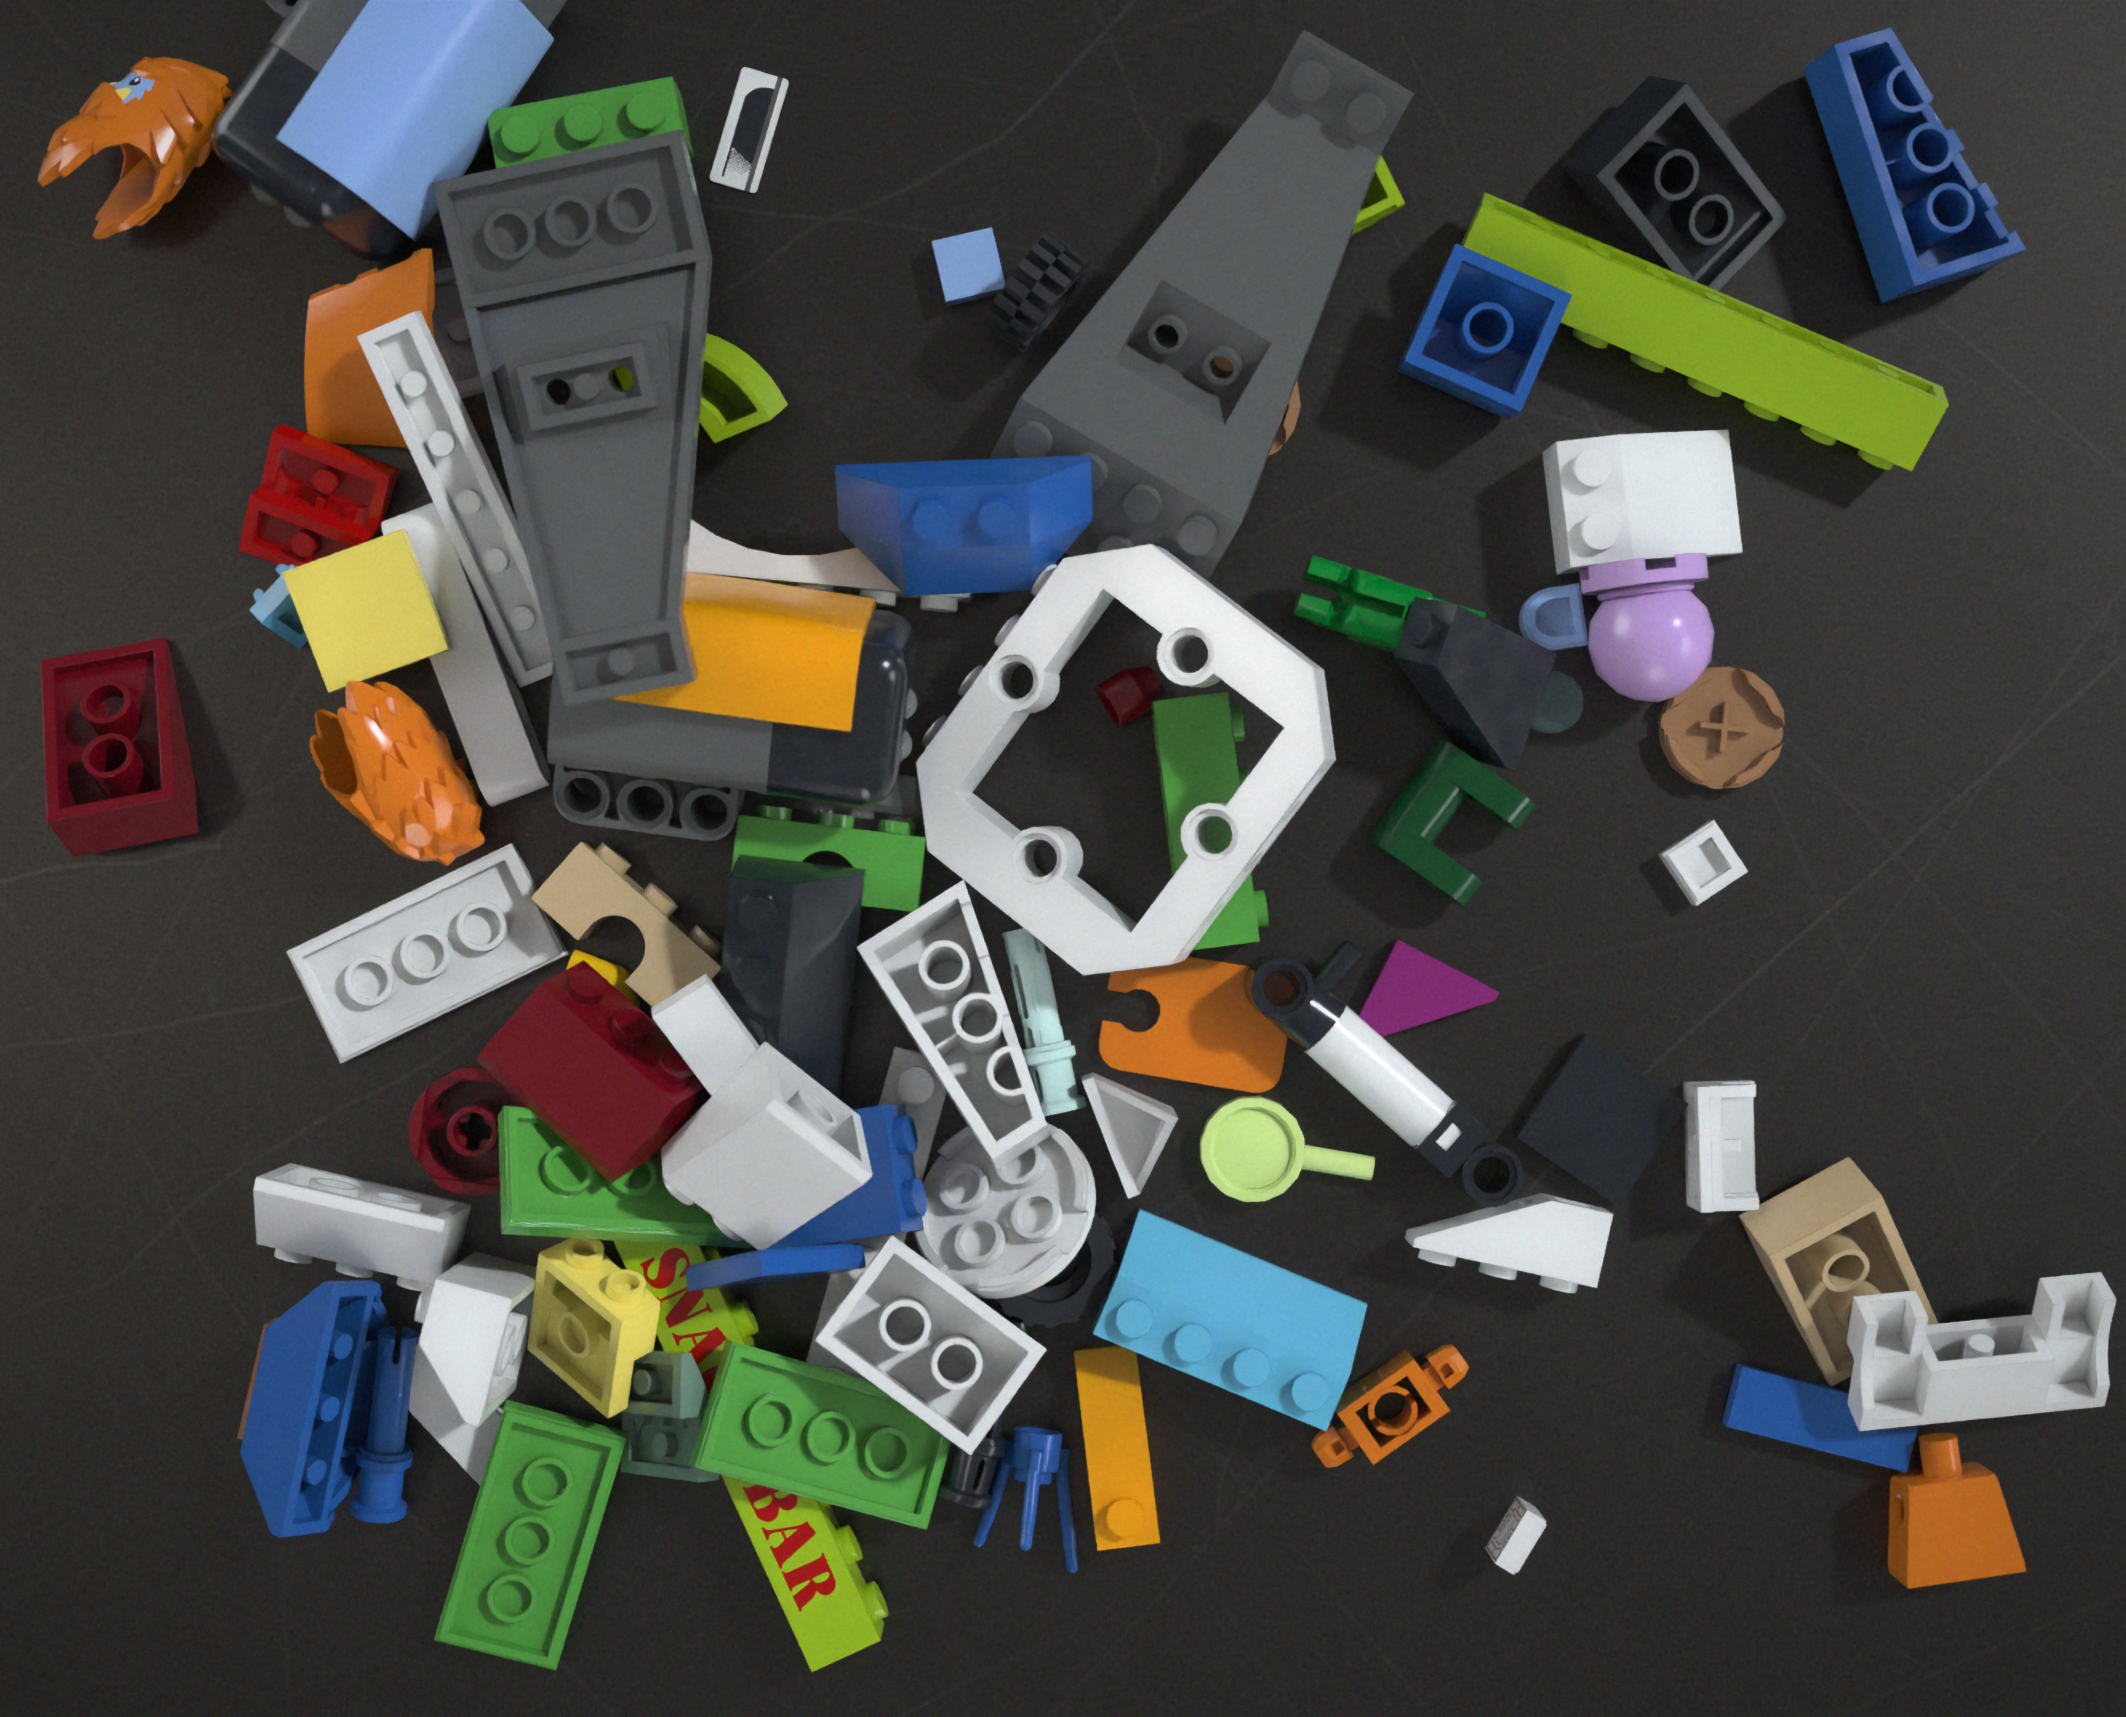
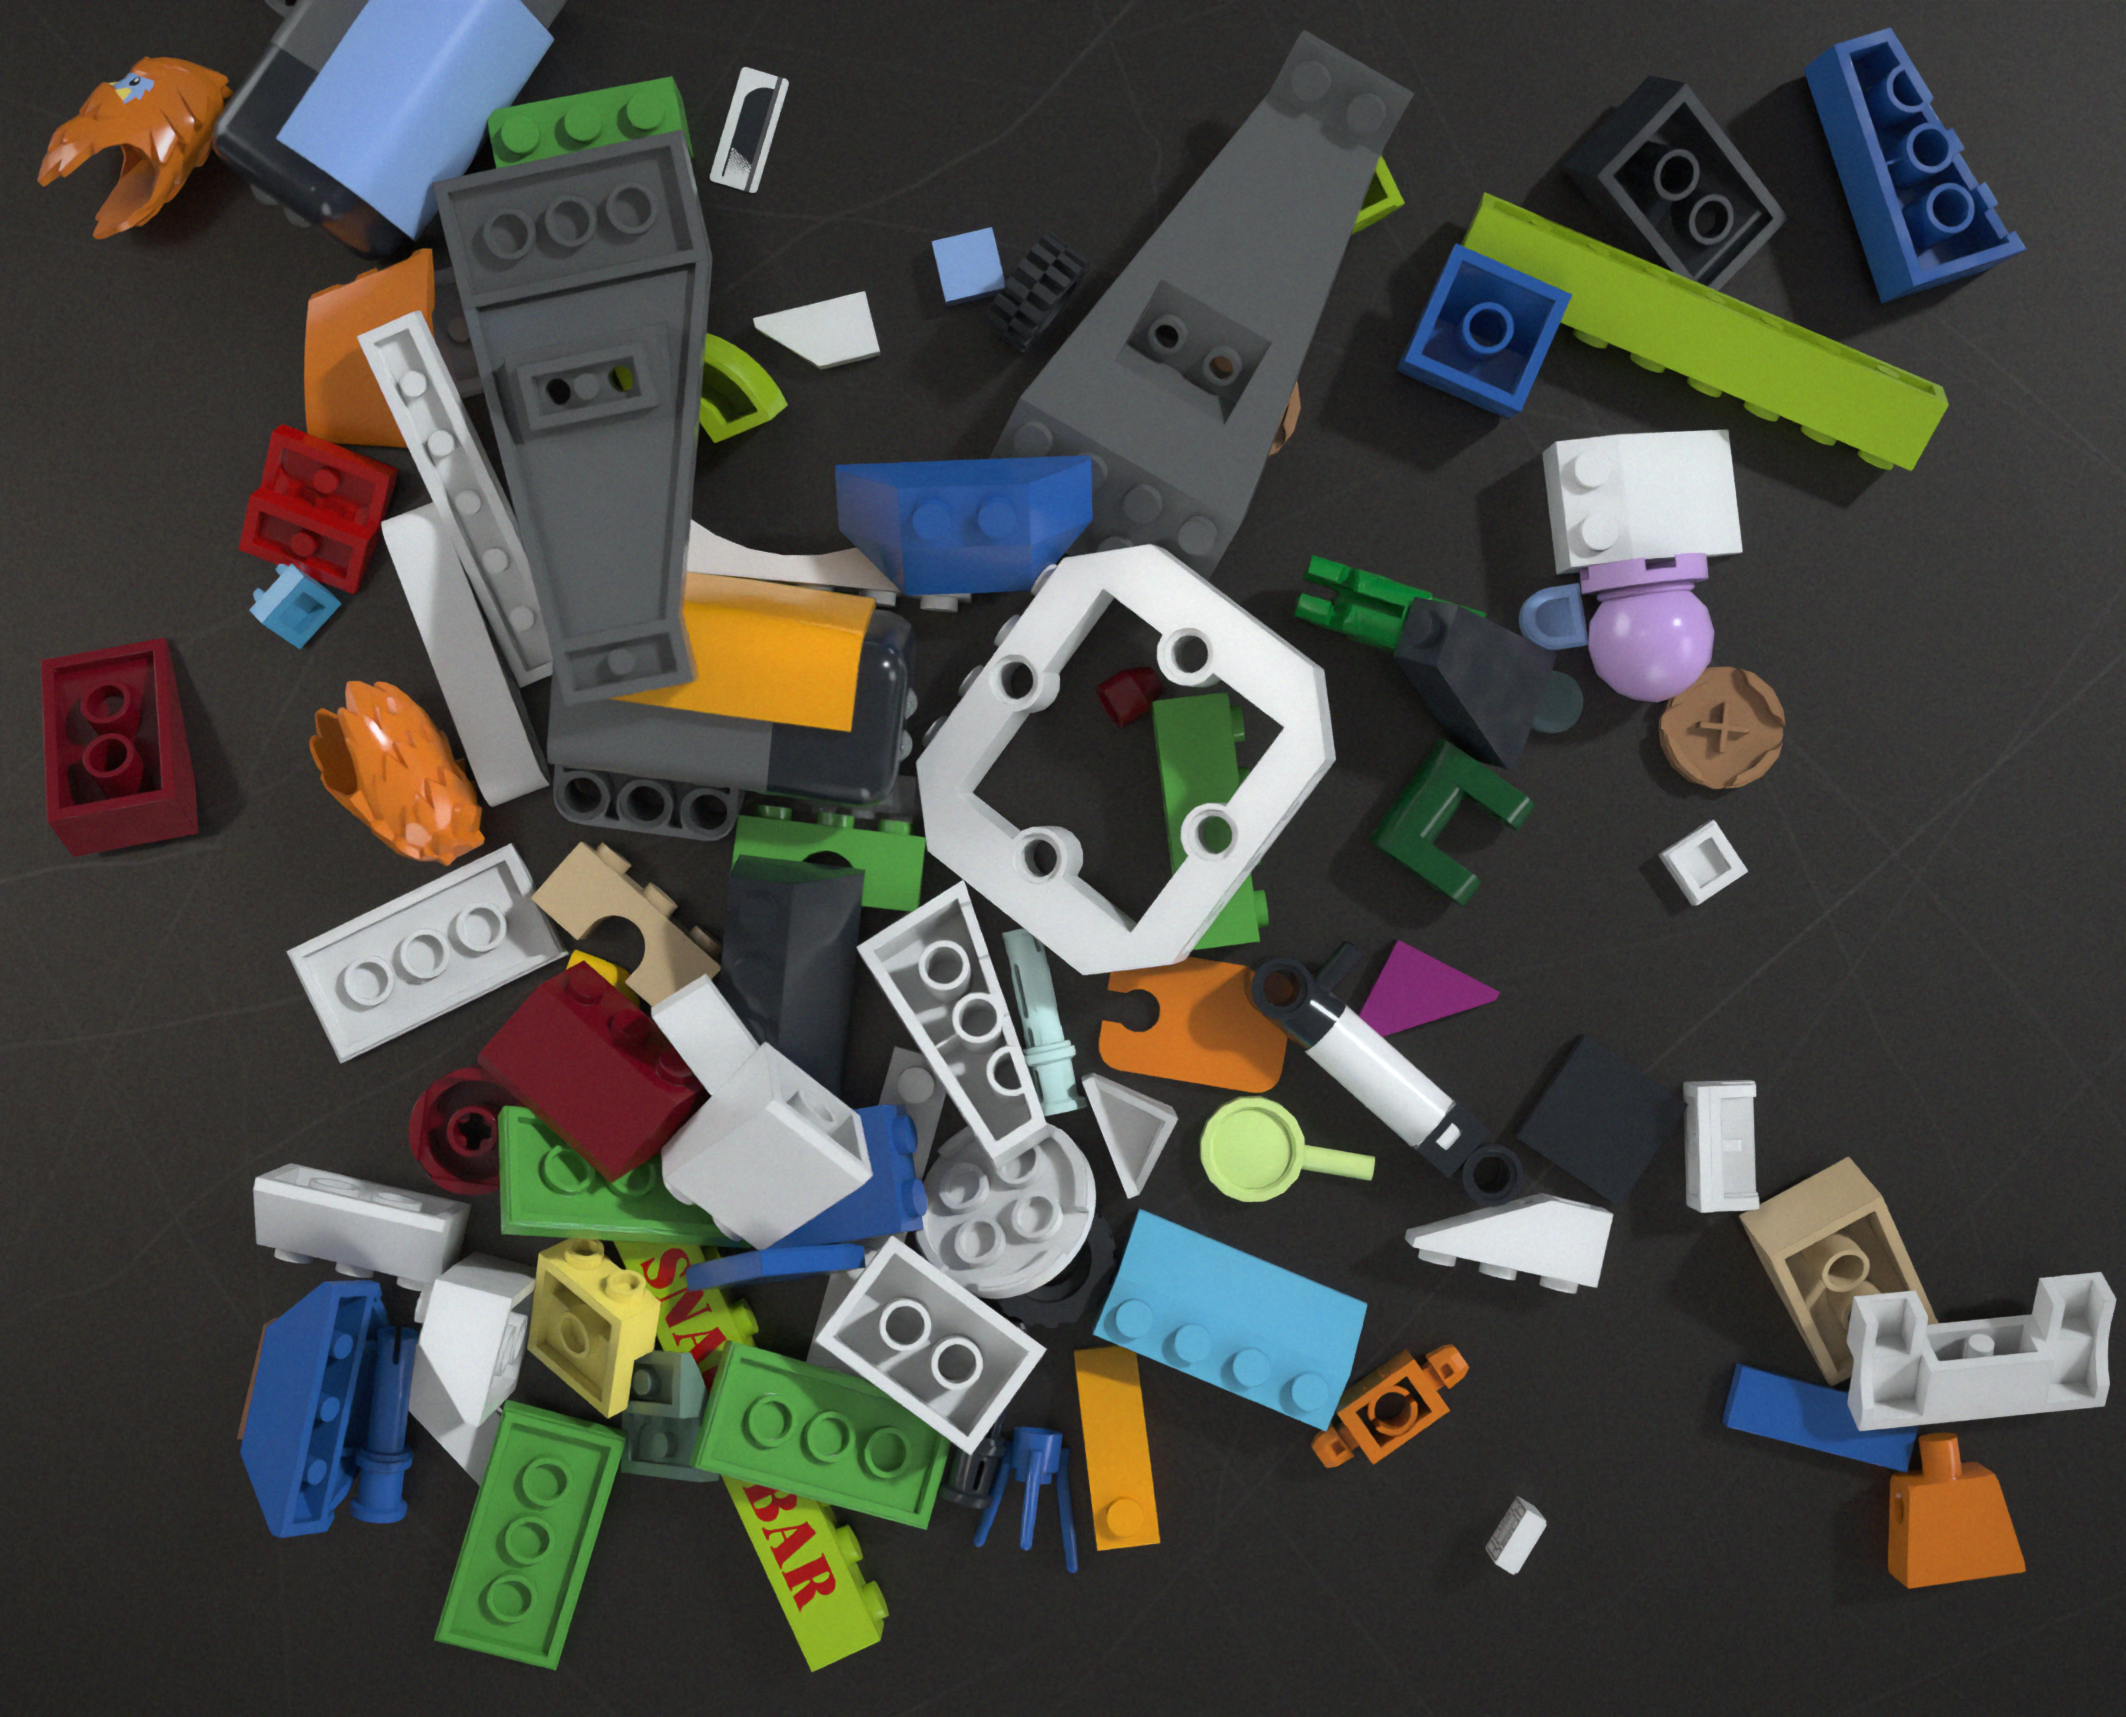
light yellow tile [282,529,452,693] -> none
none -> white tile [753,291,881,370]

